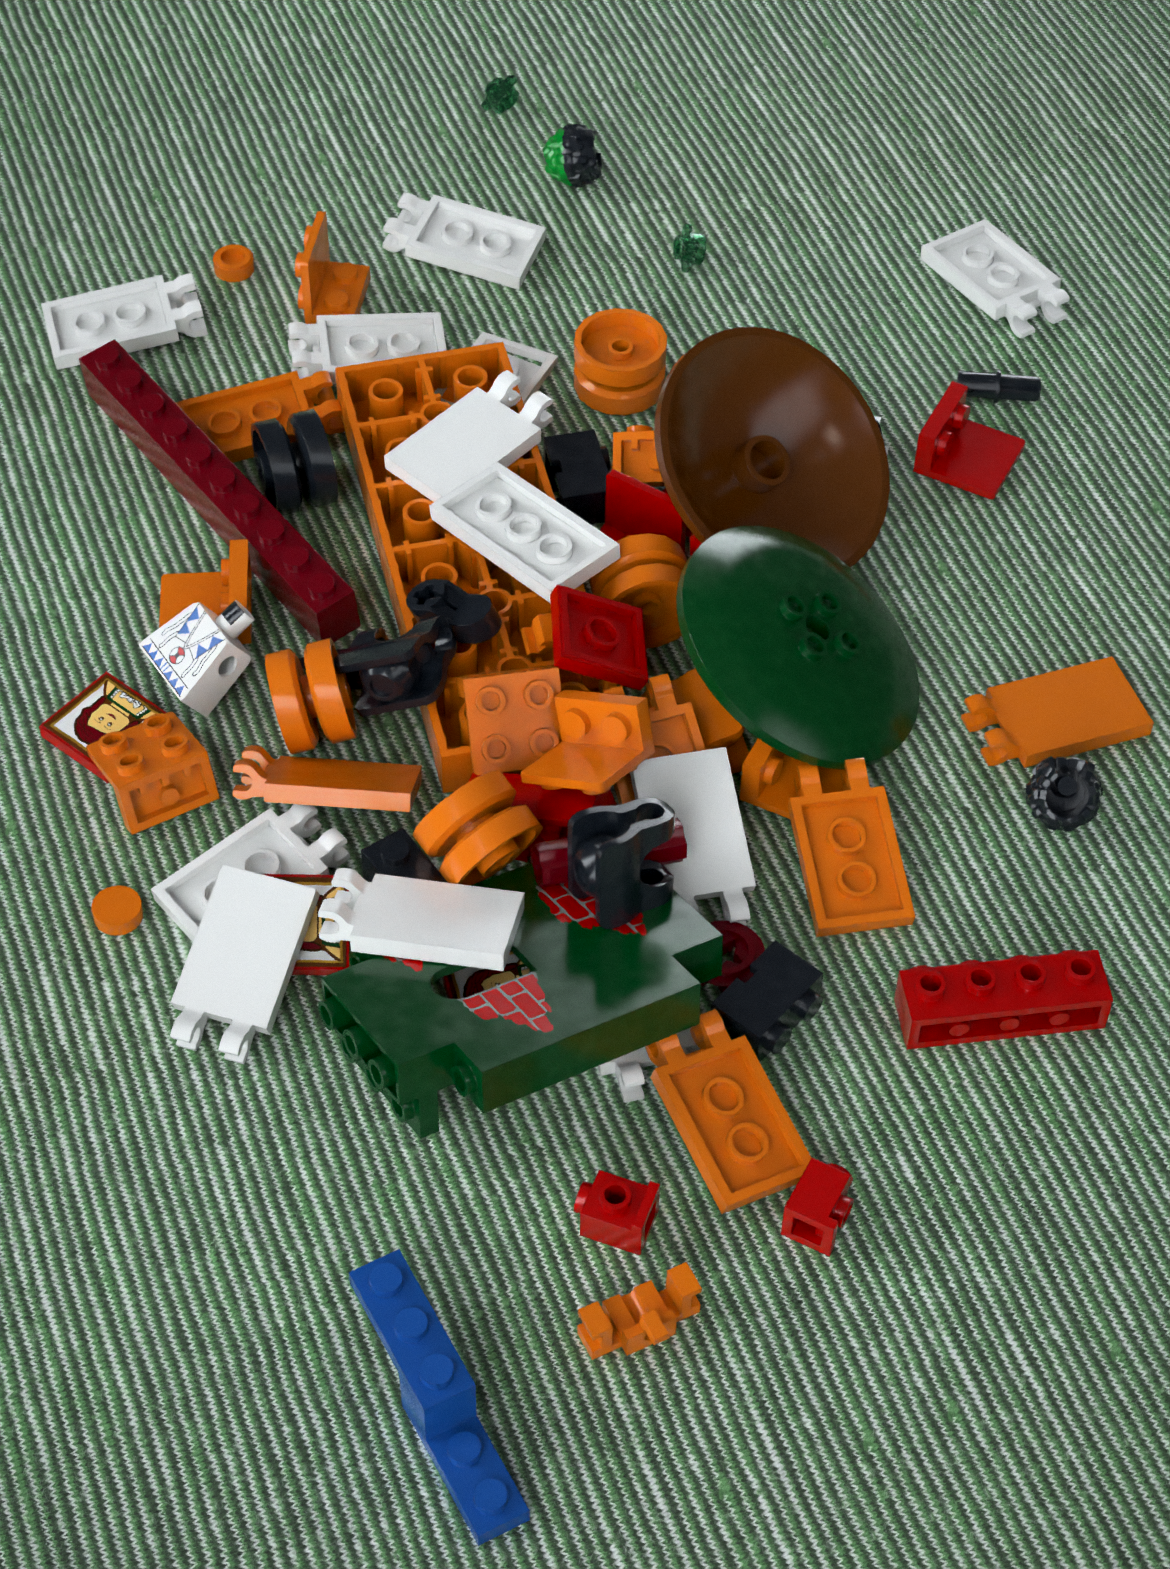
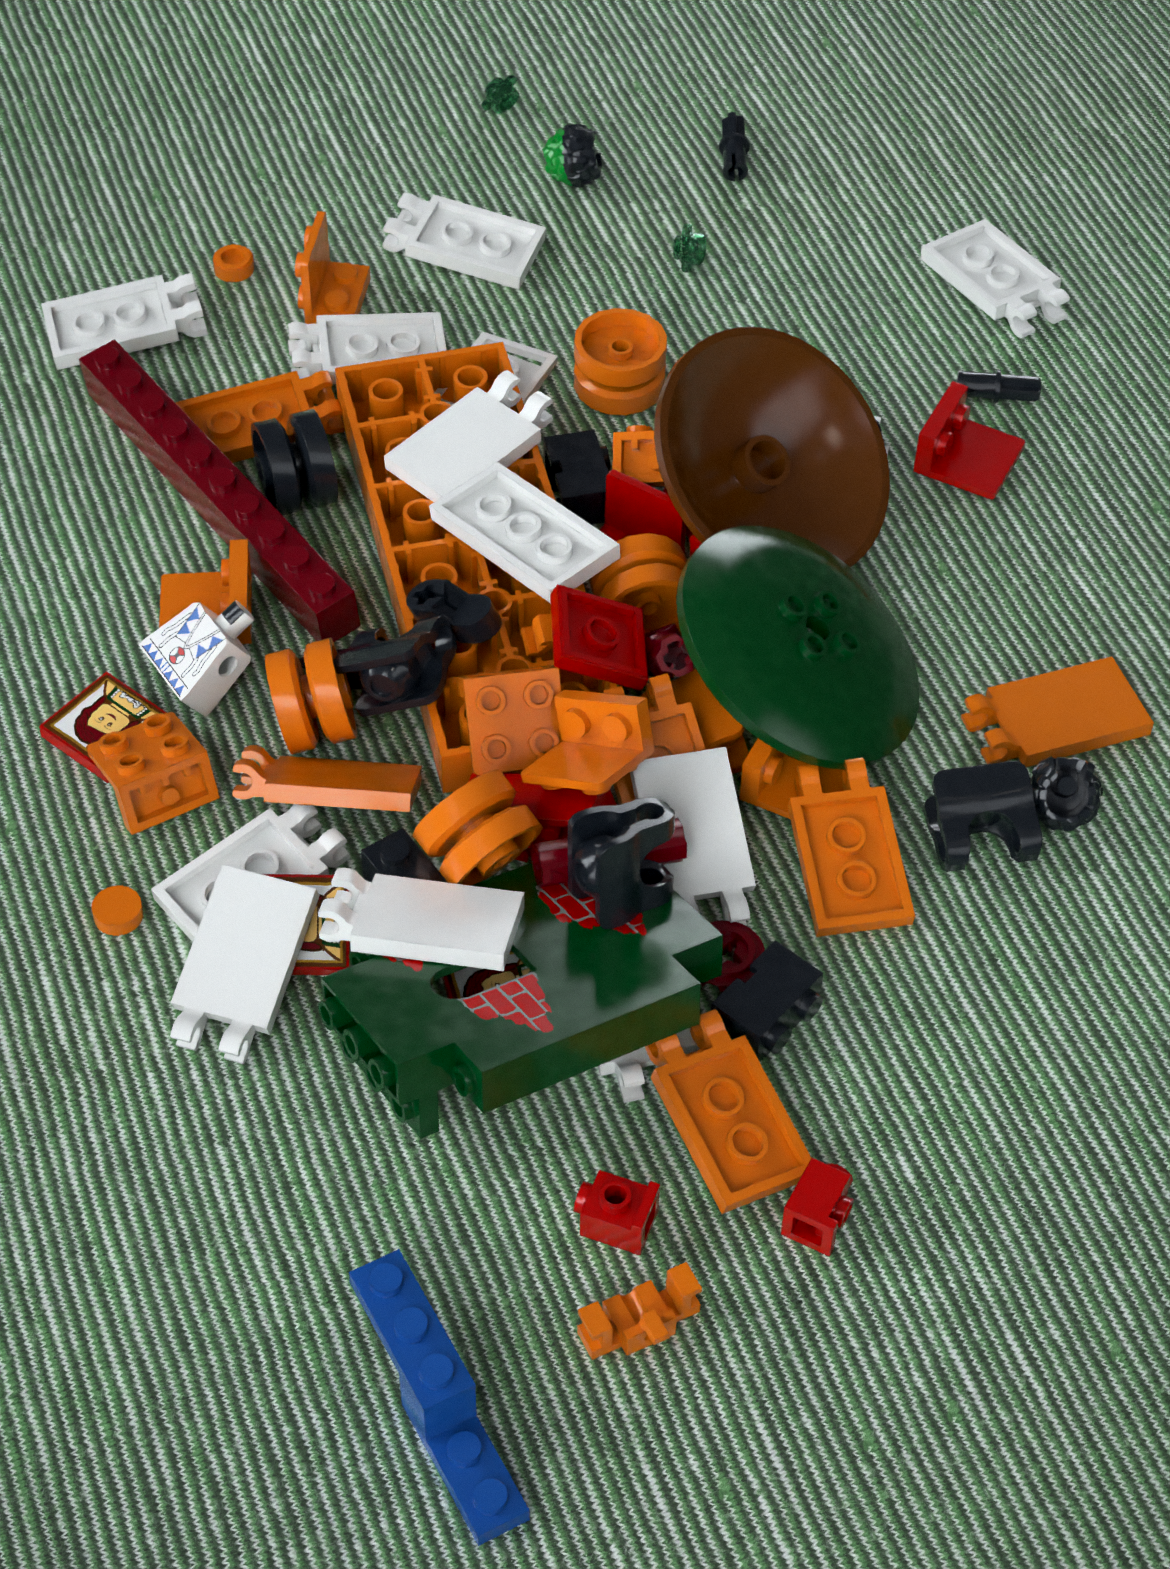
red brick [894,950,1113,1050] -> none
none -> dark red piece [645,623,694,679]
none -> black axle [719,112,750,181]
none -> black piece [923,761,1042,872]

